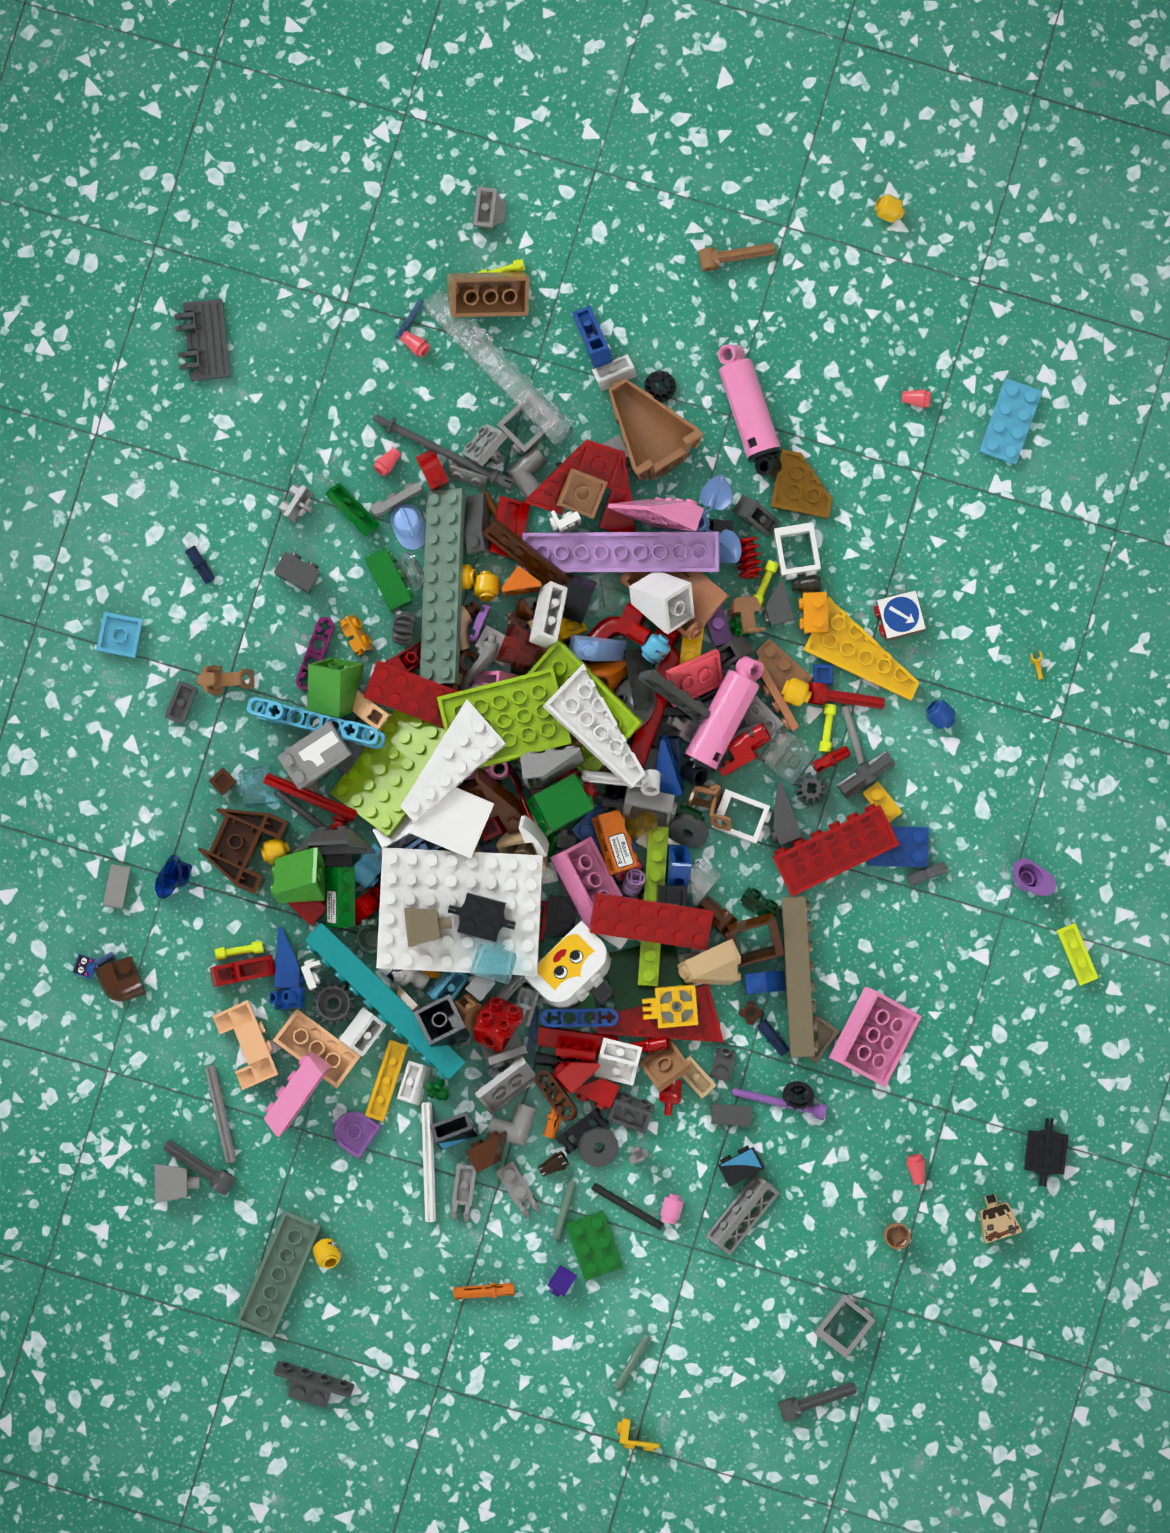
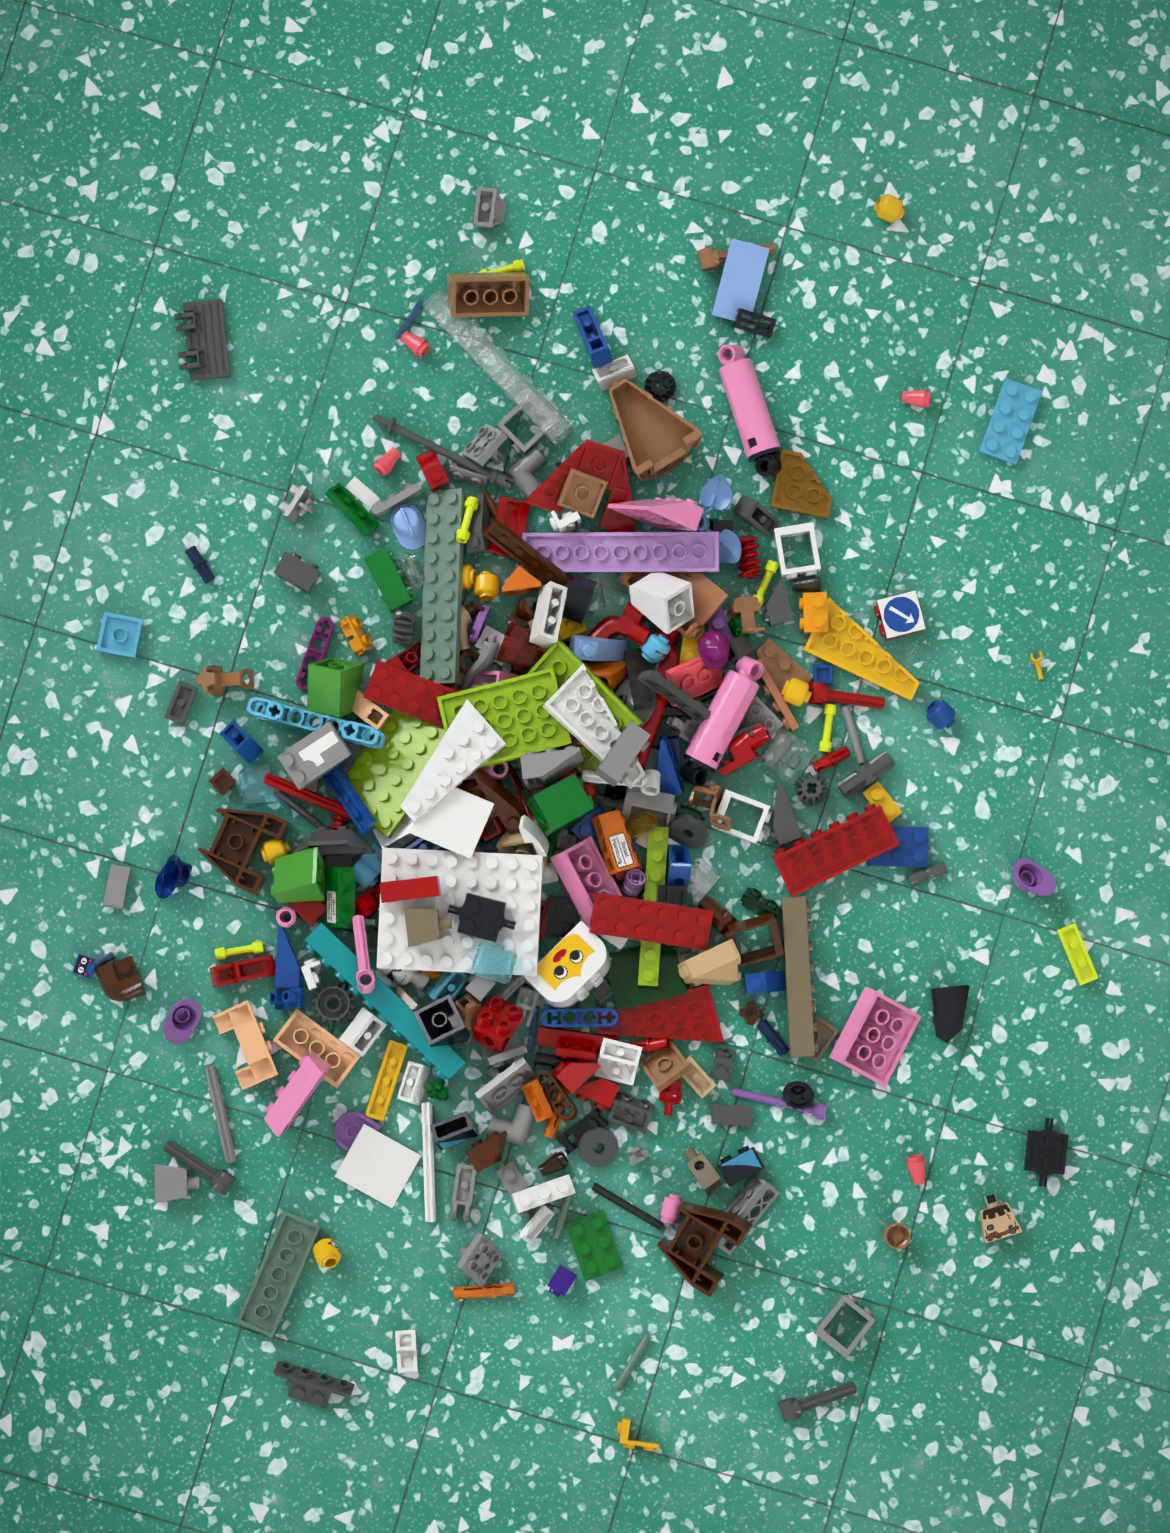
yellow piece [642,984,698,1028] -> none
none -> medium lavender piece [163,999,202,1044]
none -> blue slope [220,720,264,764]
none -> bright pink brick [276,907,297,928]
none -> blue plate [323,765,376,835]
none -> white sticker [334,1124,421,1208]
none -> white sticker [345,477,380,510]
none -> bright pink axle [352,915,375,994]
none -> red slope [379,876,441,903]
none -> white slope [395,1330,418,1374]
none -> neon yellow bar [456,496,478,543]
none -> light grey plate [456,1233,504,1287]
none -> white brick [511,1174,576,1214]
none -> white tile [520,1206,555,1244]
none -> orange plate [521,1079,554,1123]
none -> light grey brick [594,721,651,787]
none -> reddish brown wedge [657,1202,753,1297]
none -> dark tan torso [684,1147,723,1194]
none -> magenta piece [697,630,730,669]
none -> light blue tile [711,238,770,325]
none -> black tile [733,308,776,338]
none -> black panel [931,985,969,1043]

